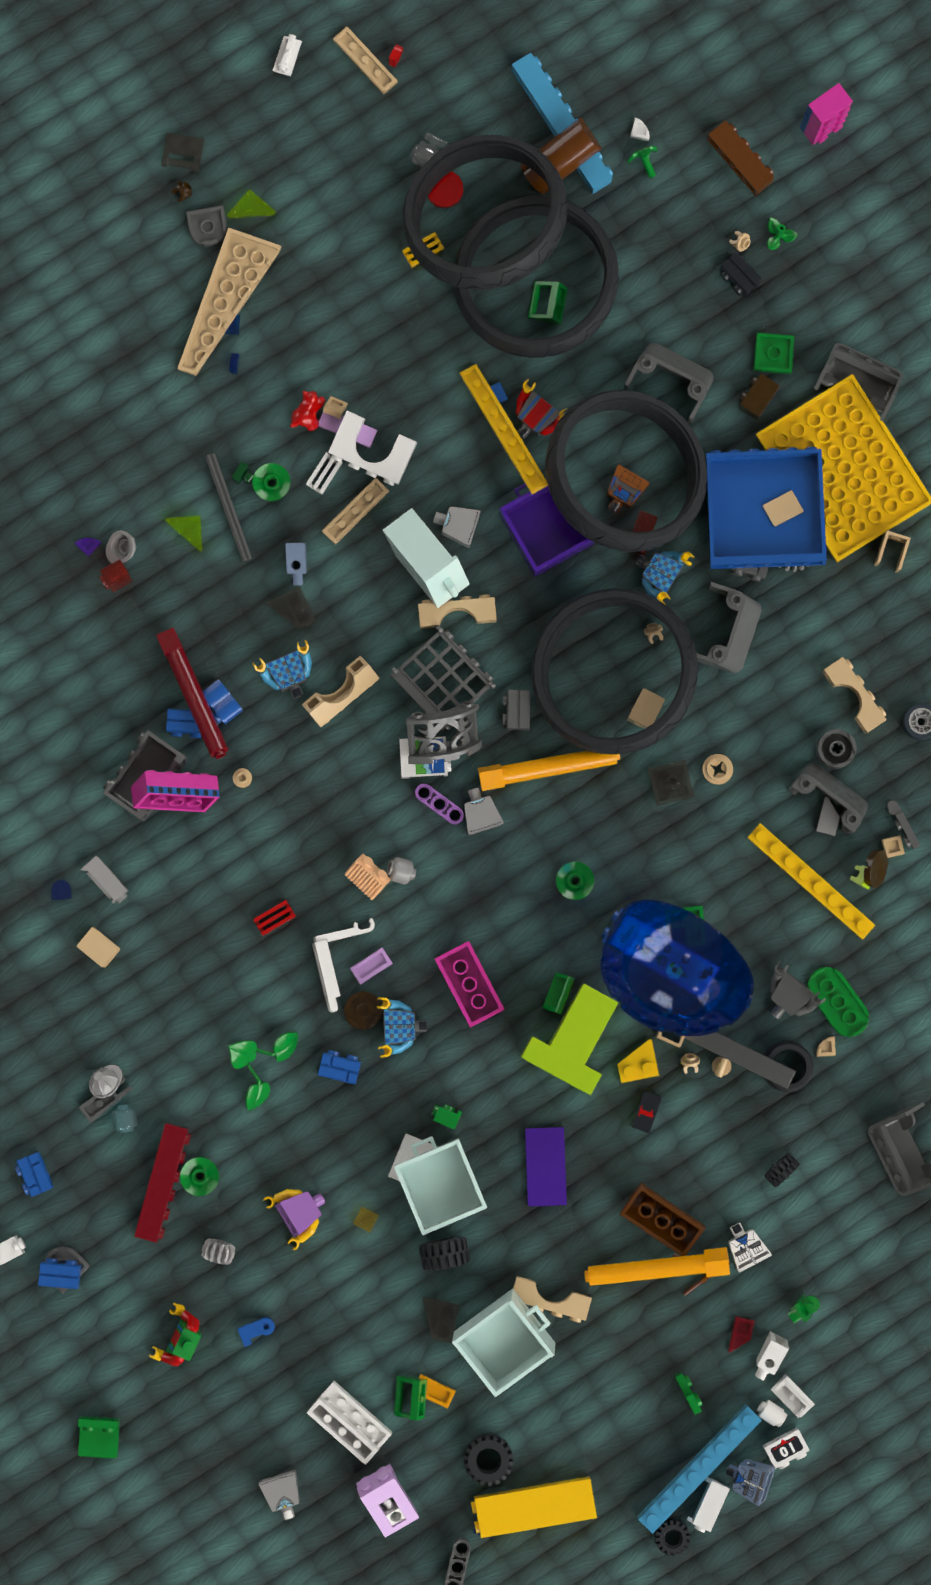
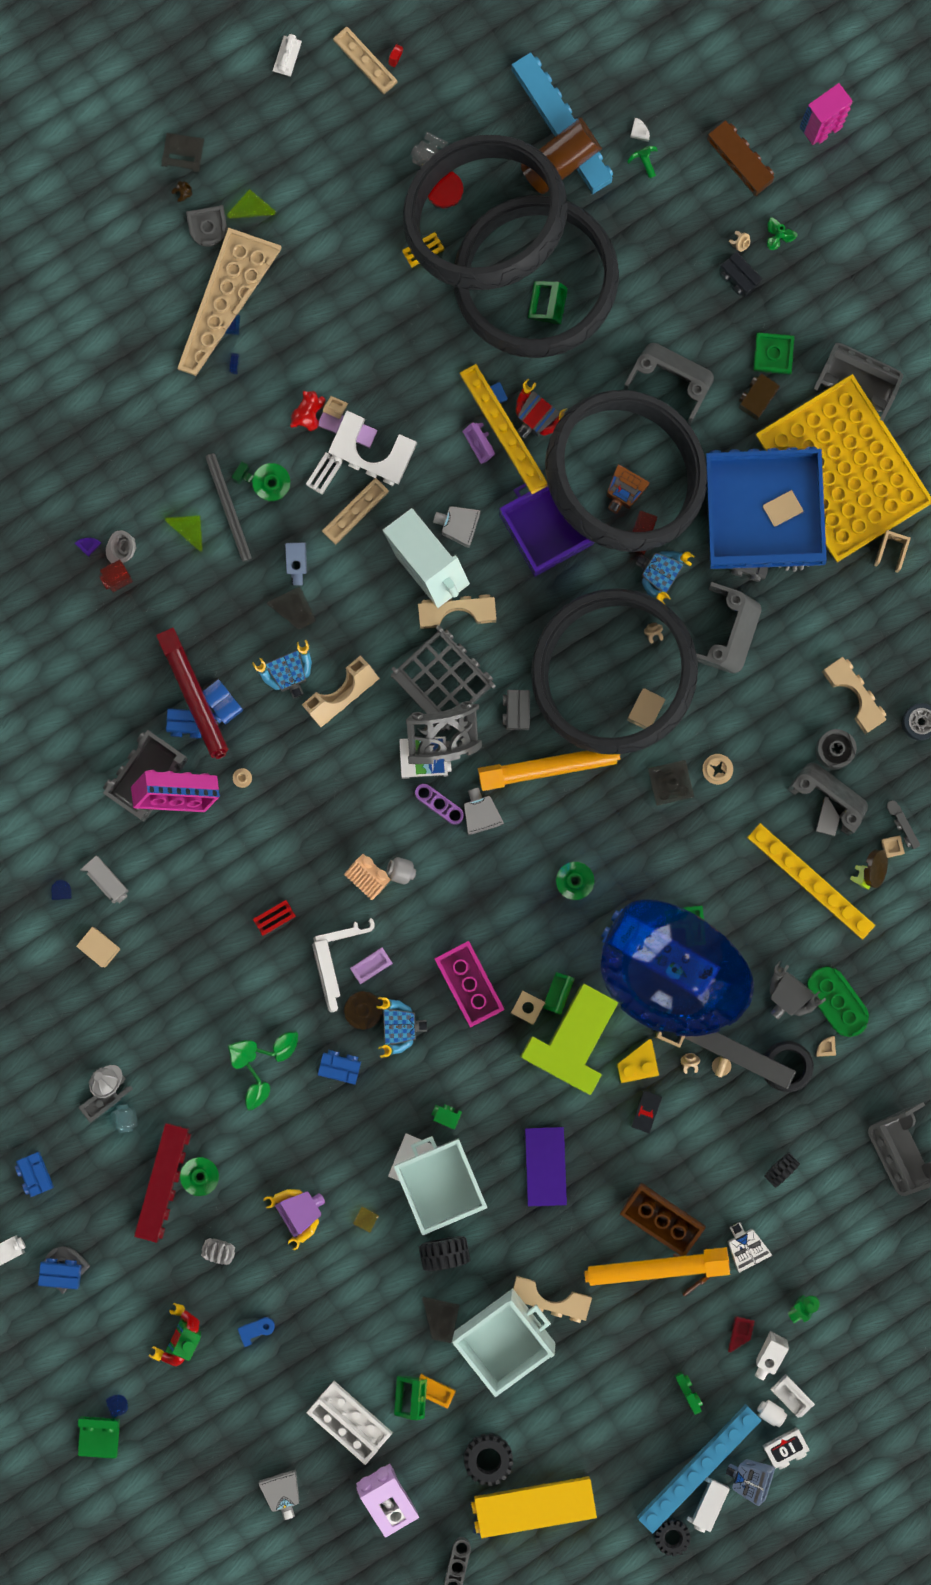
none -> clear blue tile [105,1395,129,1418]
none -> medium lavender plate [462,422,495,464]
none -> tan piece [510,991,545,1025]

